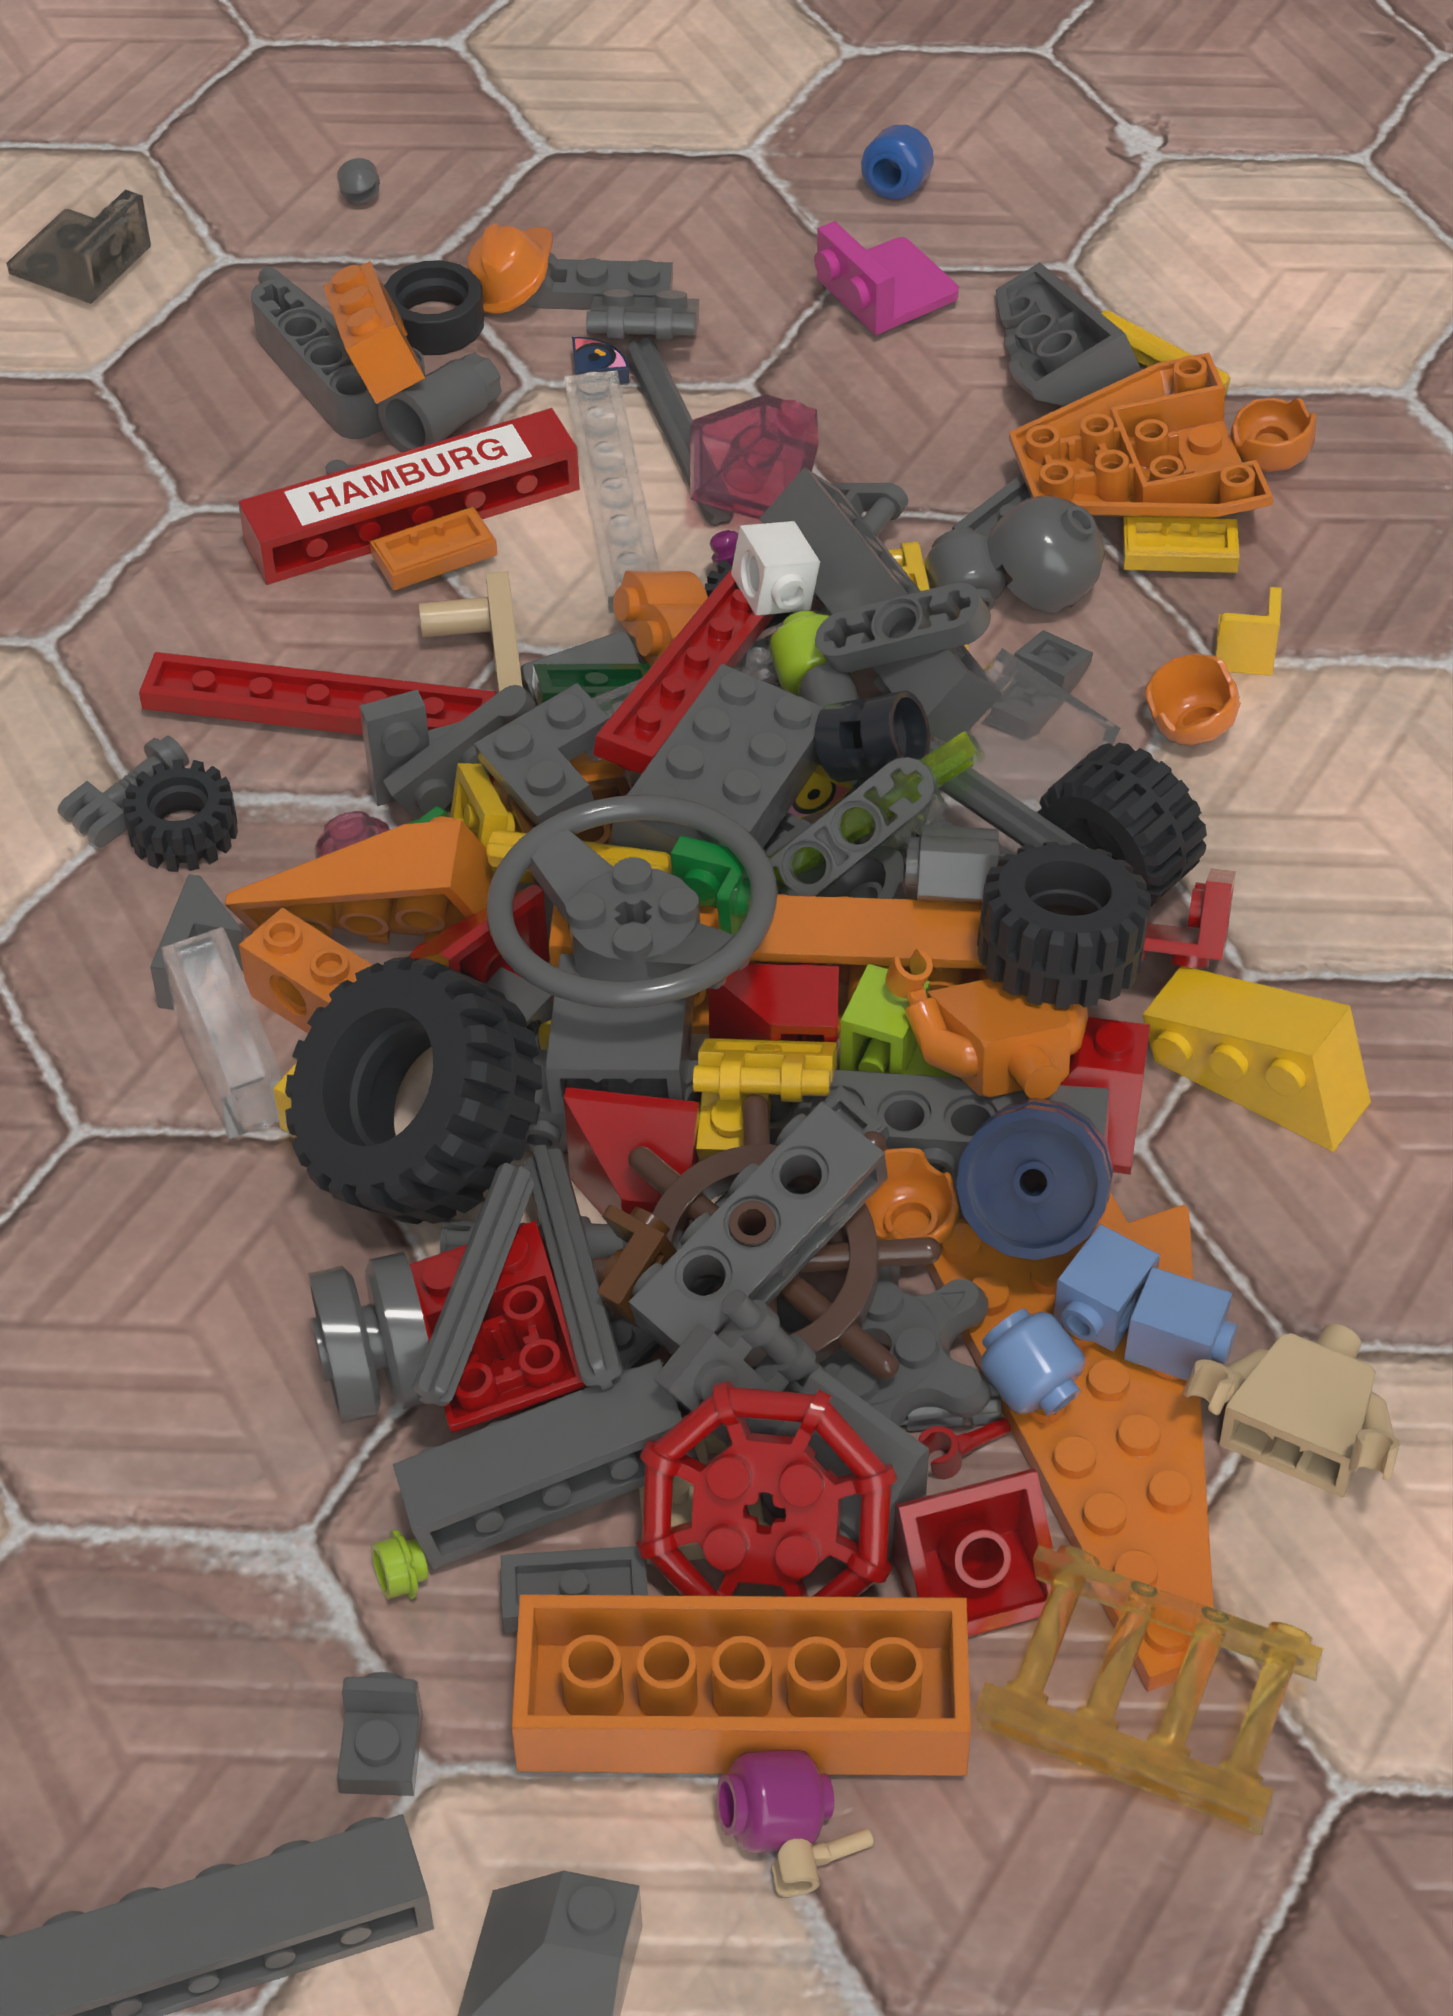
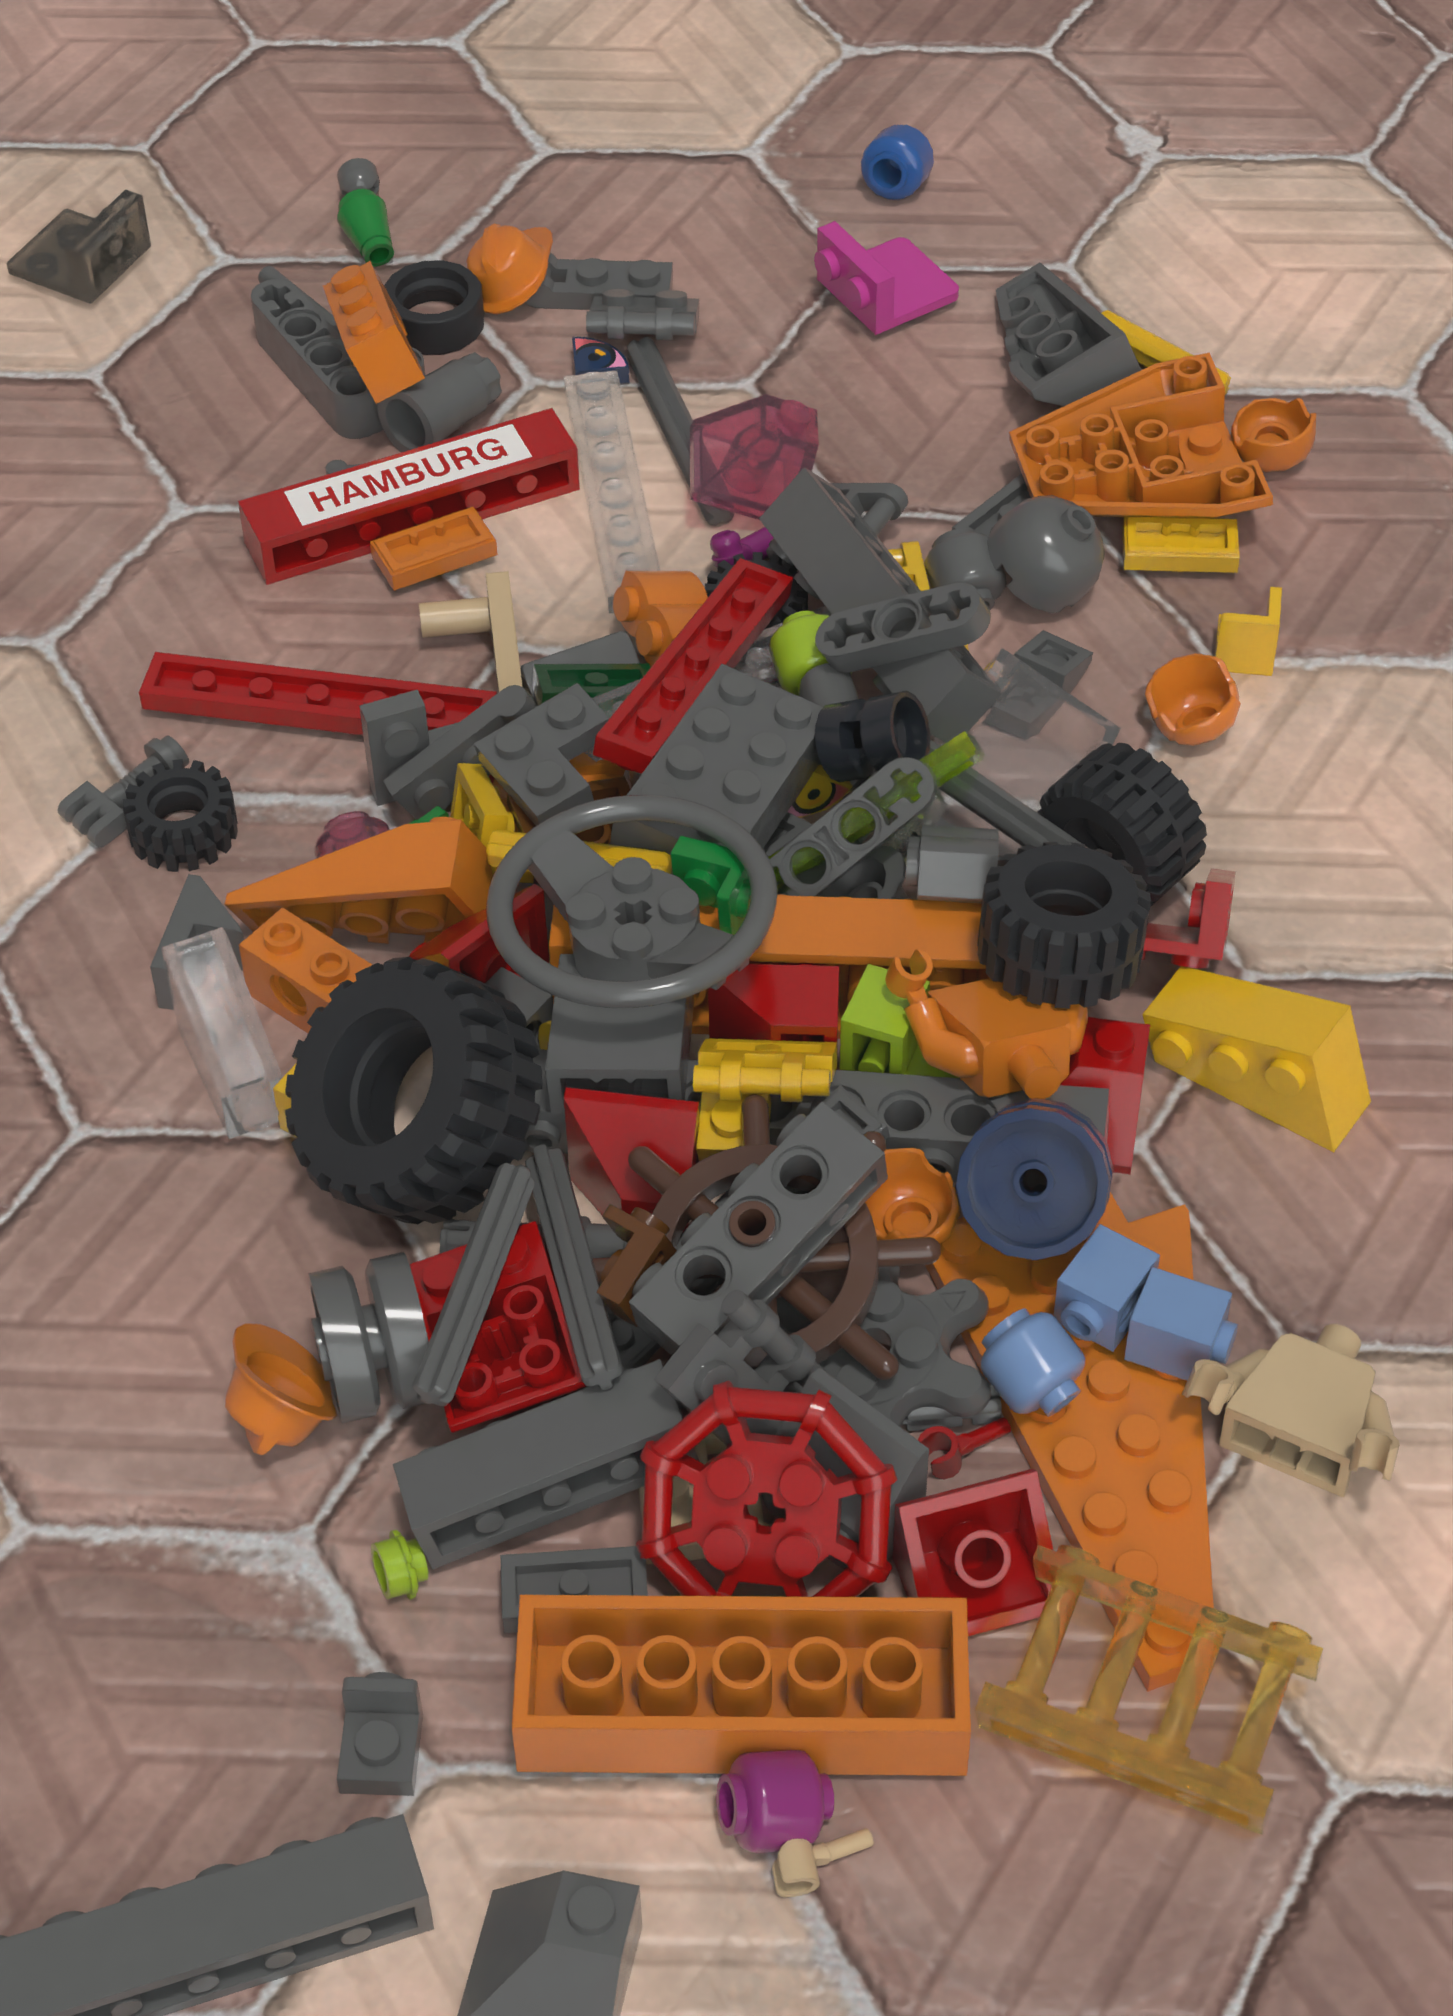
white brick [731,521,820,615] -> none
none -> orange piece [225,1323,337,1455]
none -> green cone [337,189,394,267]

